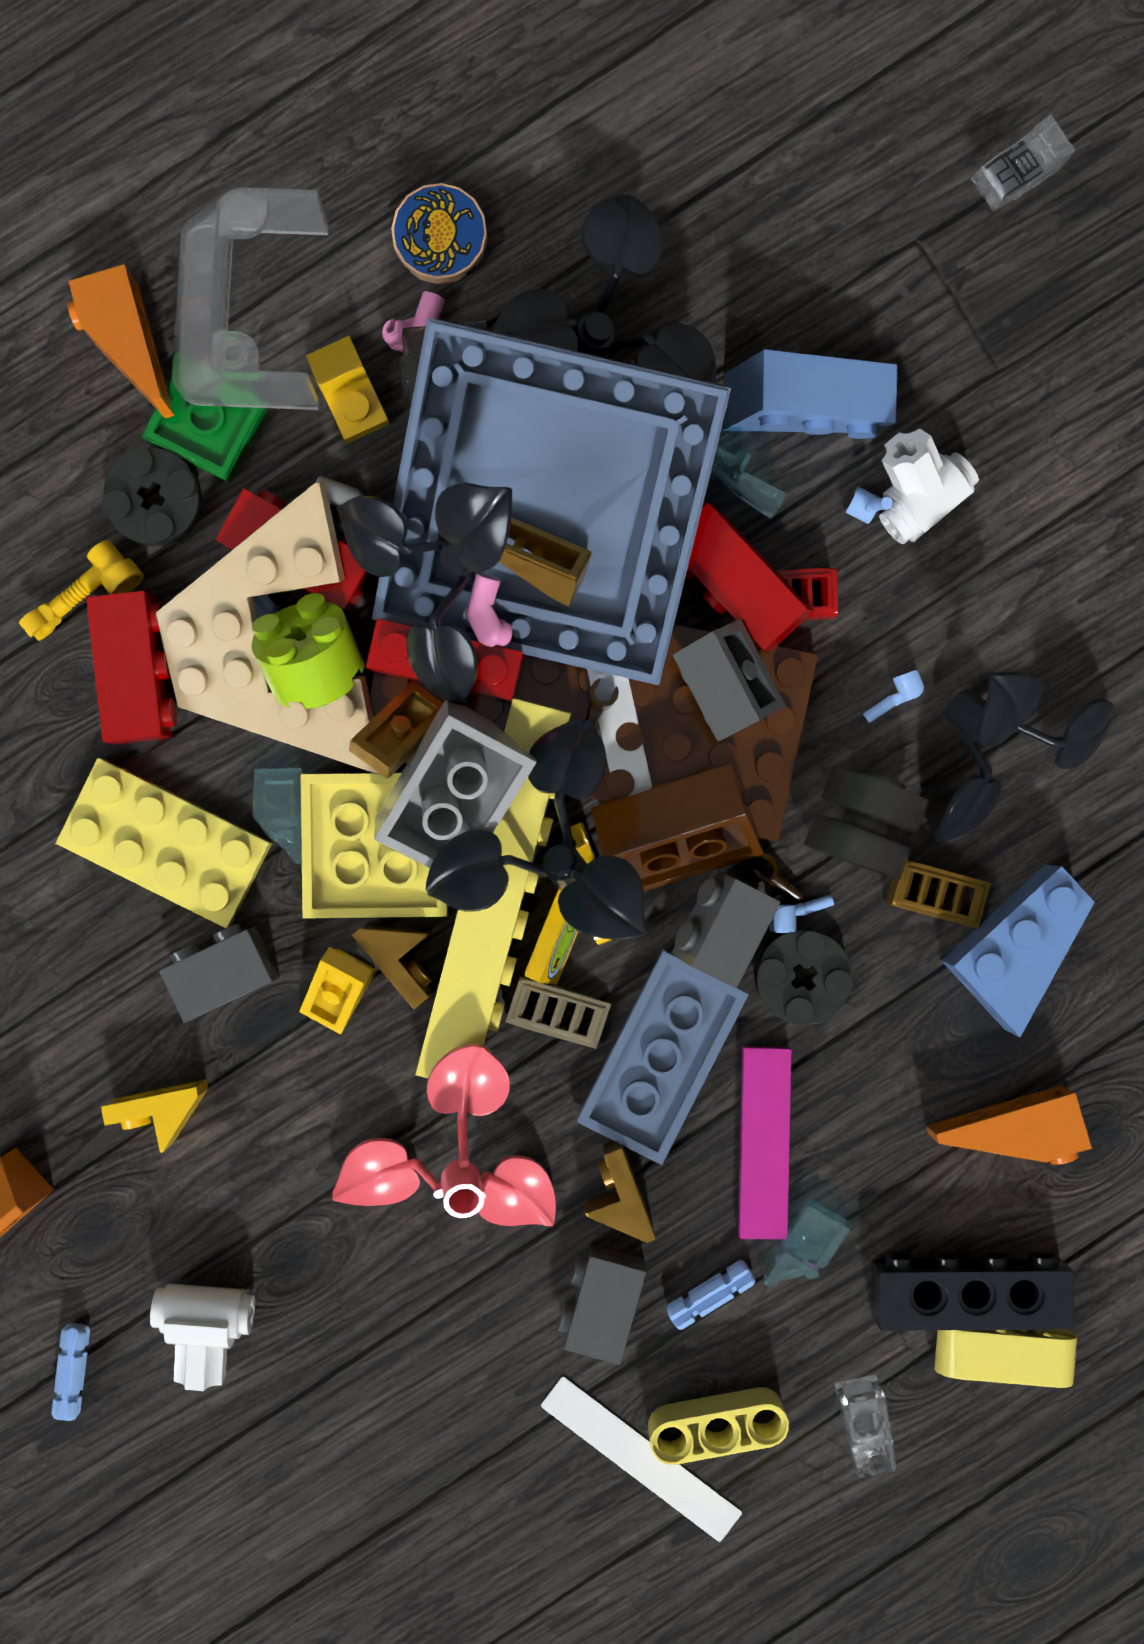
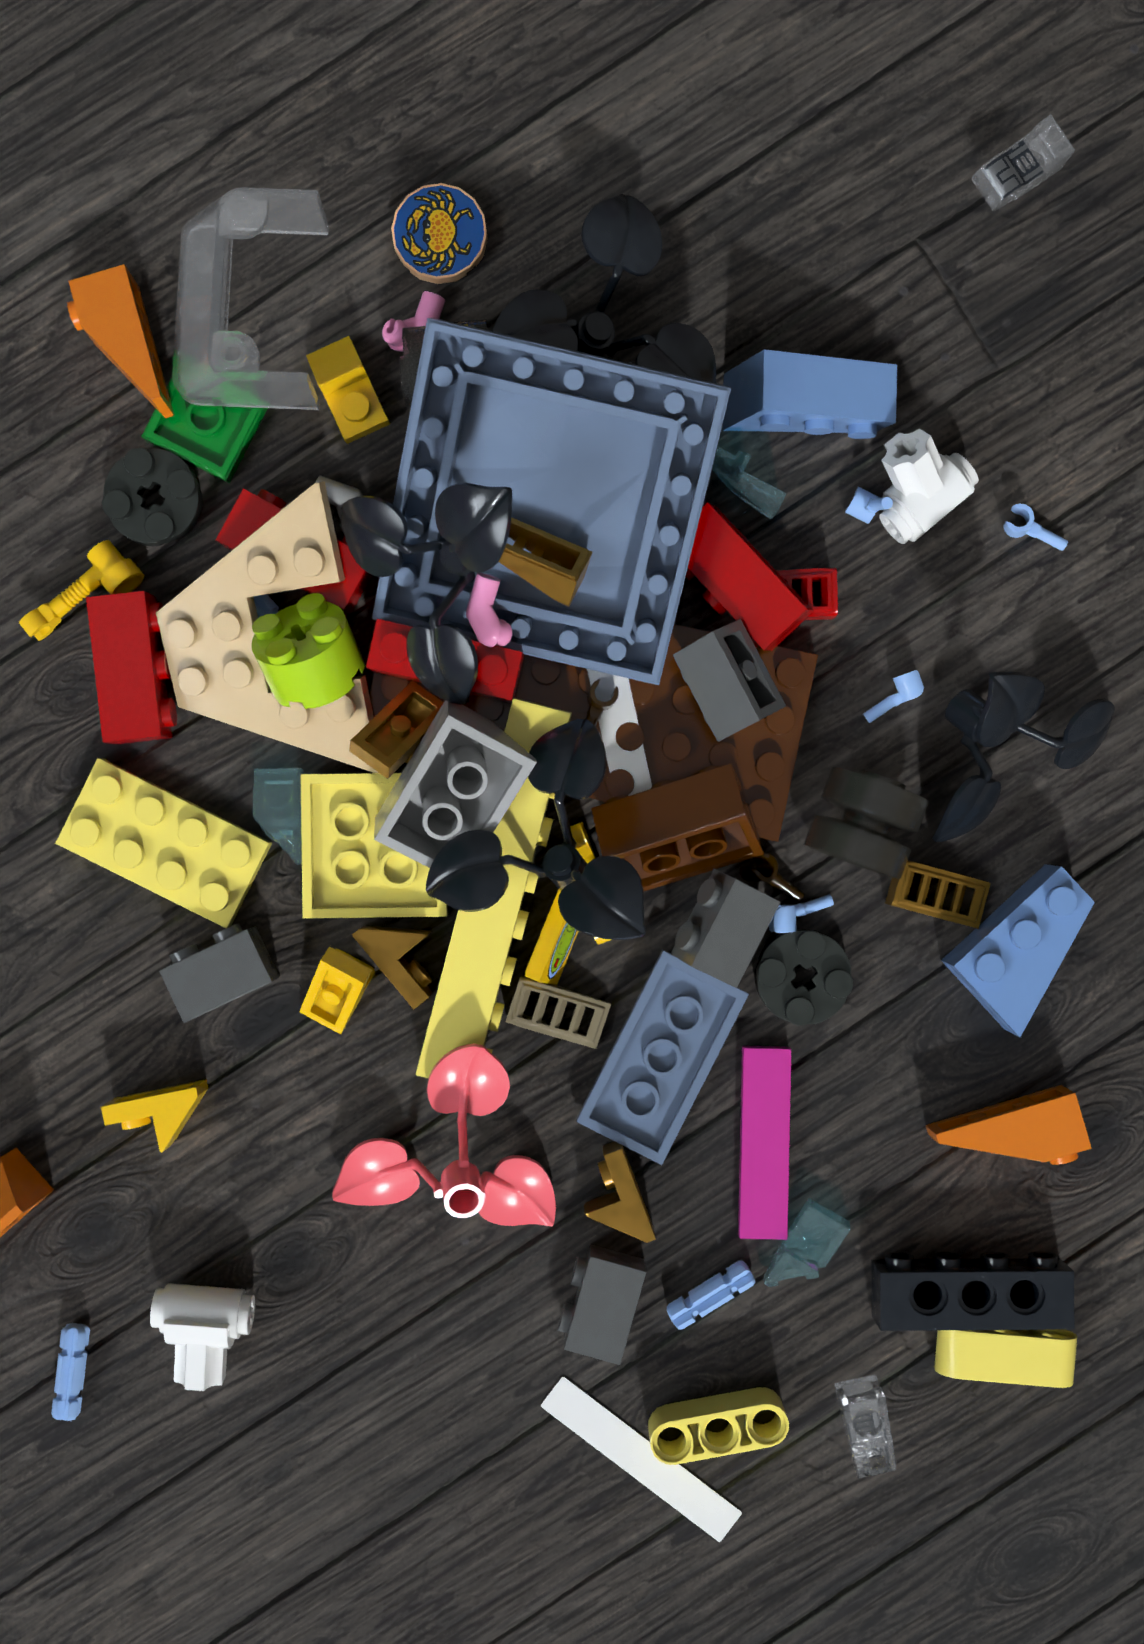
none -> light blue hand [1003,503,1068,551]

